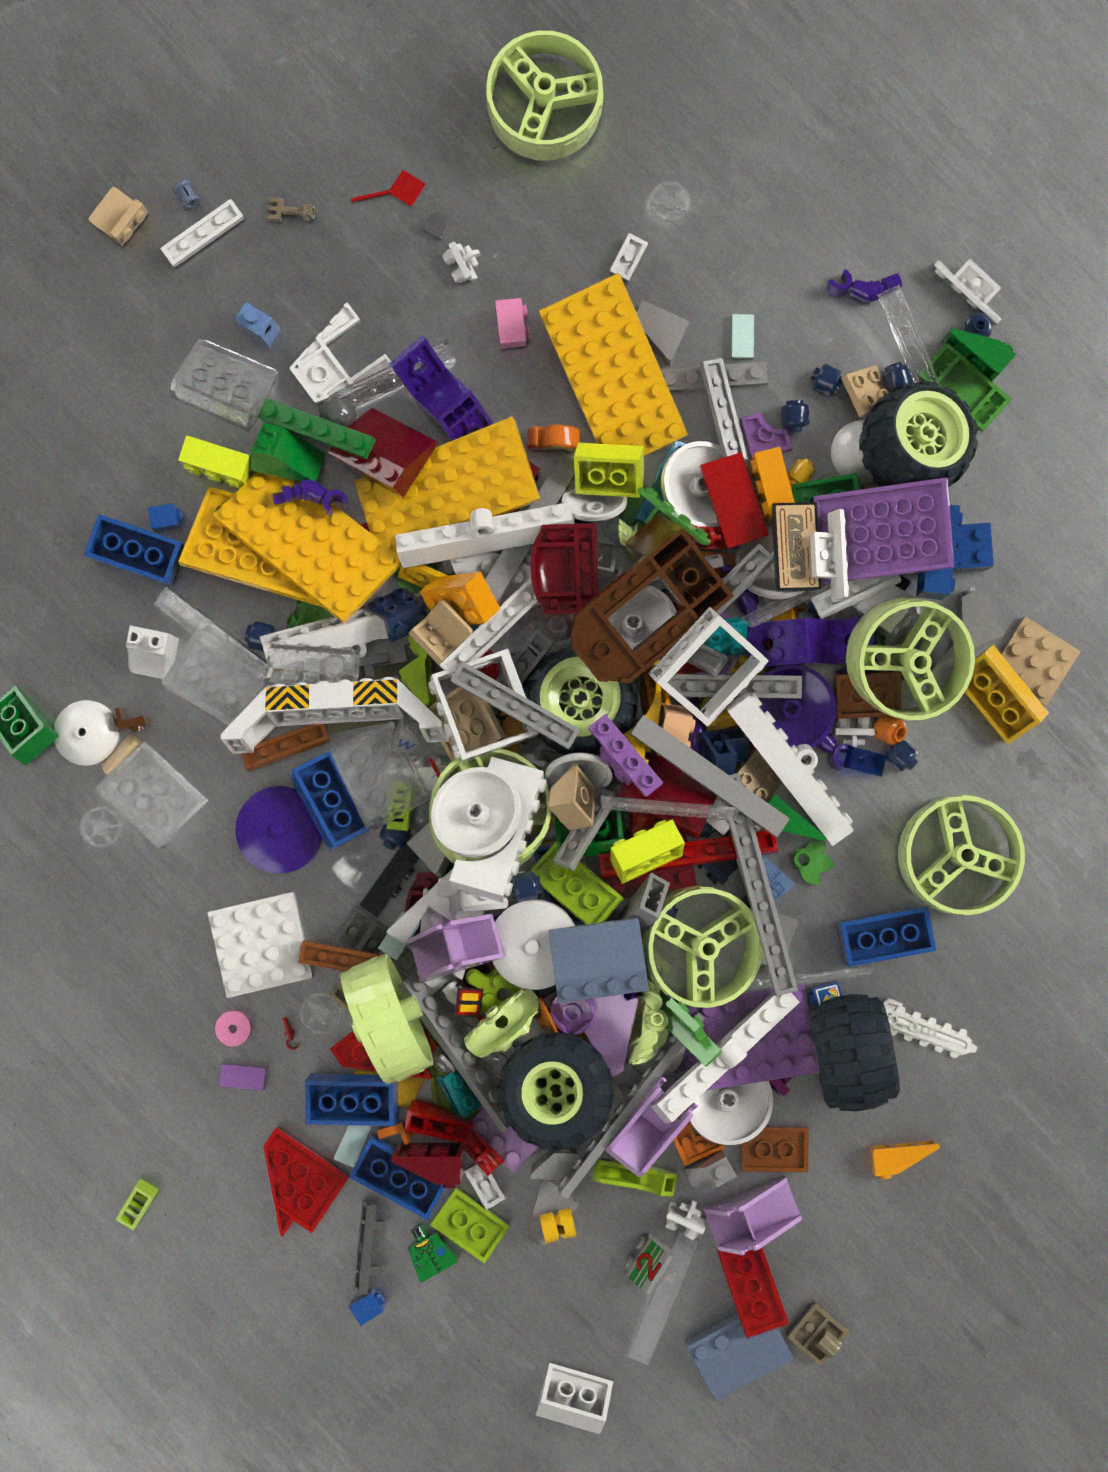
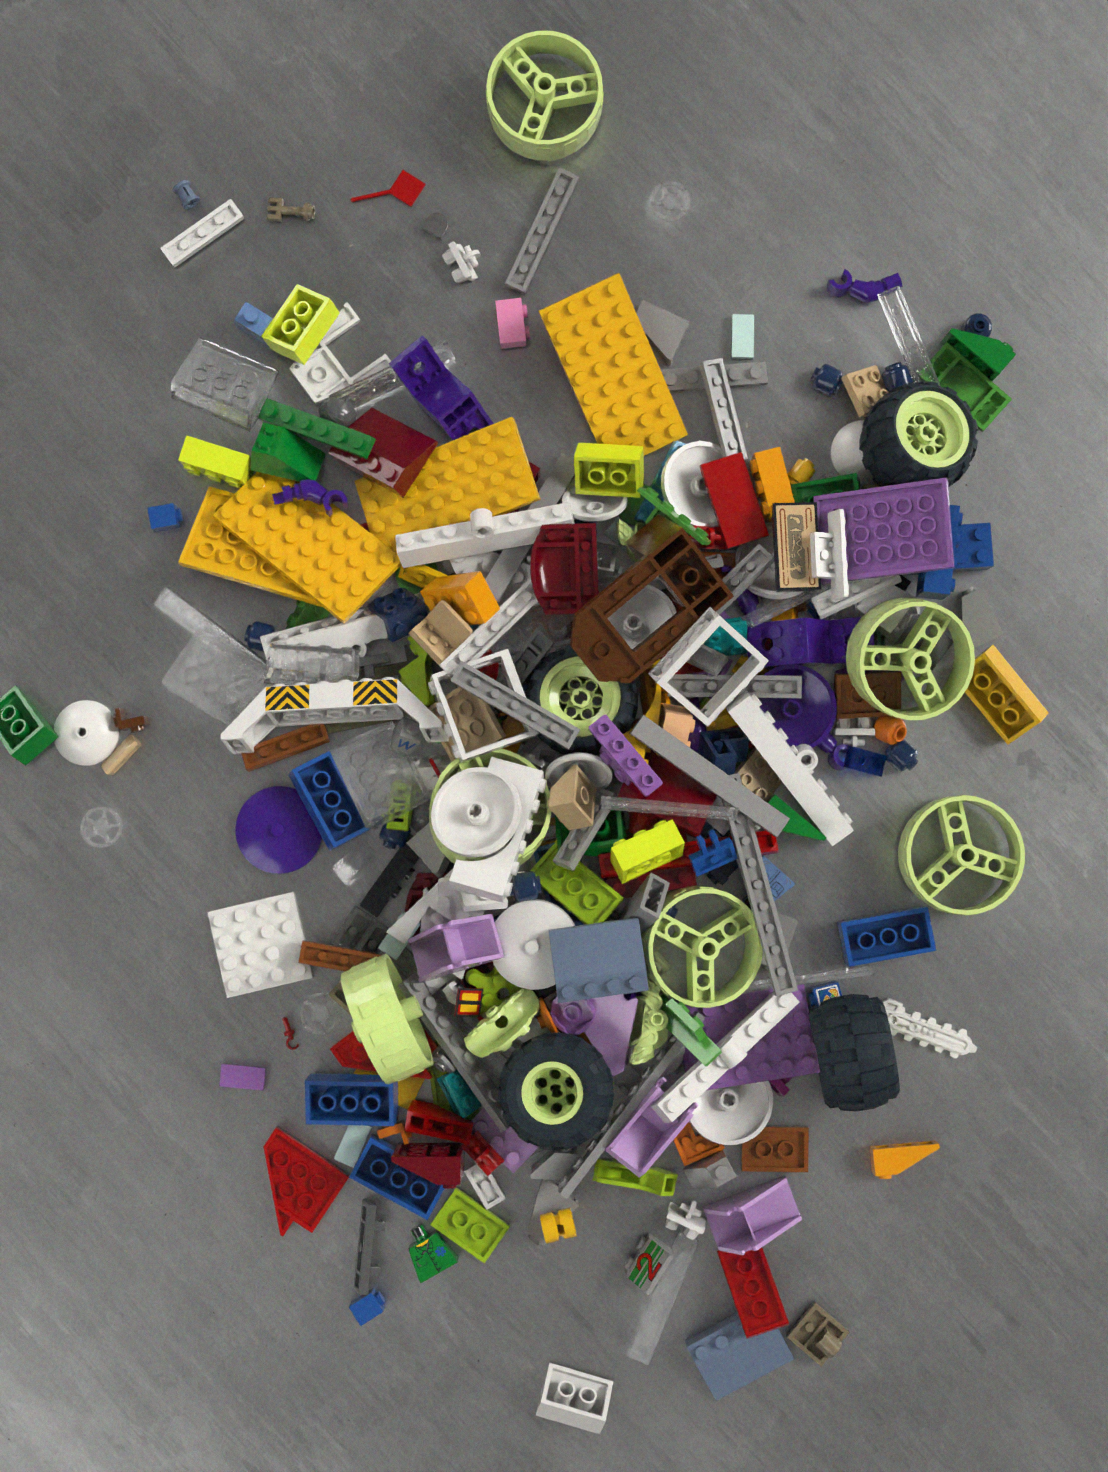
blue brick [84,514,185,587] -> none
tan bracket [89,187,148,246] -> none
clear slope [95,742,209,849] -> none
lime slope [115,1179,159,1231] -> none
white hips [126,625,180,680] -> none
bright pink piece [215,1010,252,1047] -> none
orange animal [527,424,581,453] -> none
white plate [609,233,648,283] -> none
medium lavender tile [739,413,793,460] -> none
dark blue head [781,400,810,432] -> none
bright green plate [791,841,835,885] -> none
white bracket [934,259,1002,324] -> none
tan plate [1001,616,1081,707] -> none
none -> neon yellow brick [261,284,340,365]
none -> light grey plate [505,167,579,294]
none -> blue hinge [689,829,738,877]

